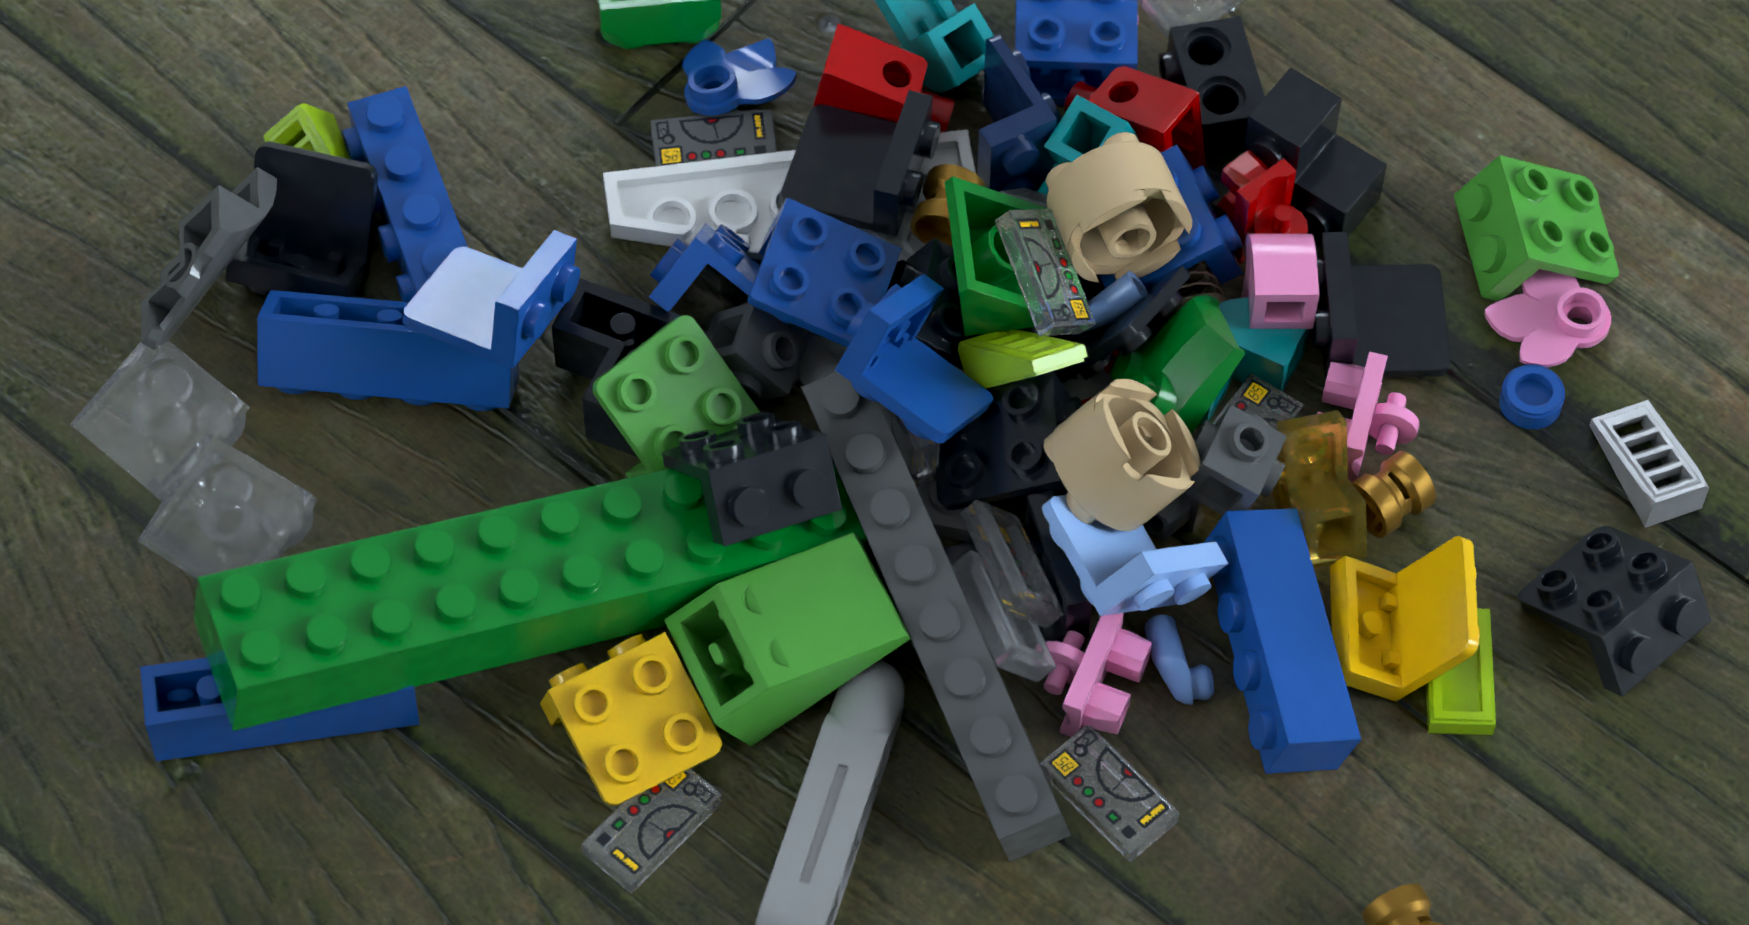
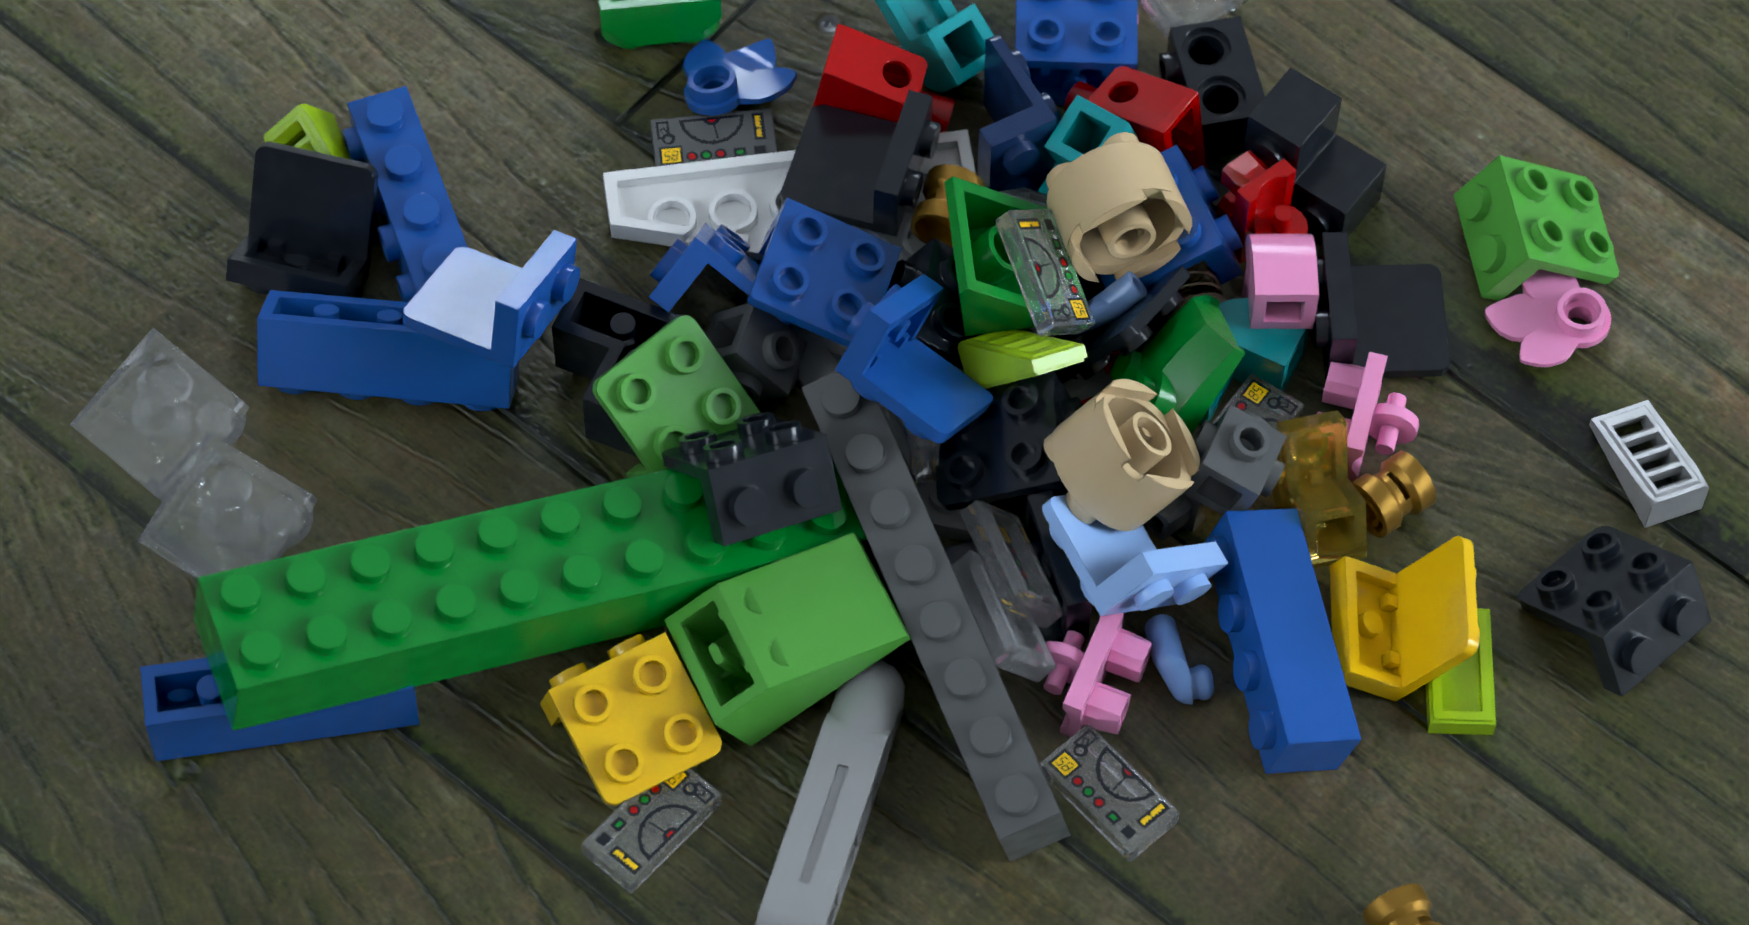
dark grey slope [141,167,277,350] -> none
blue tile [1499,364,1565,430] -> none

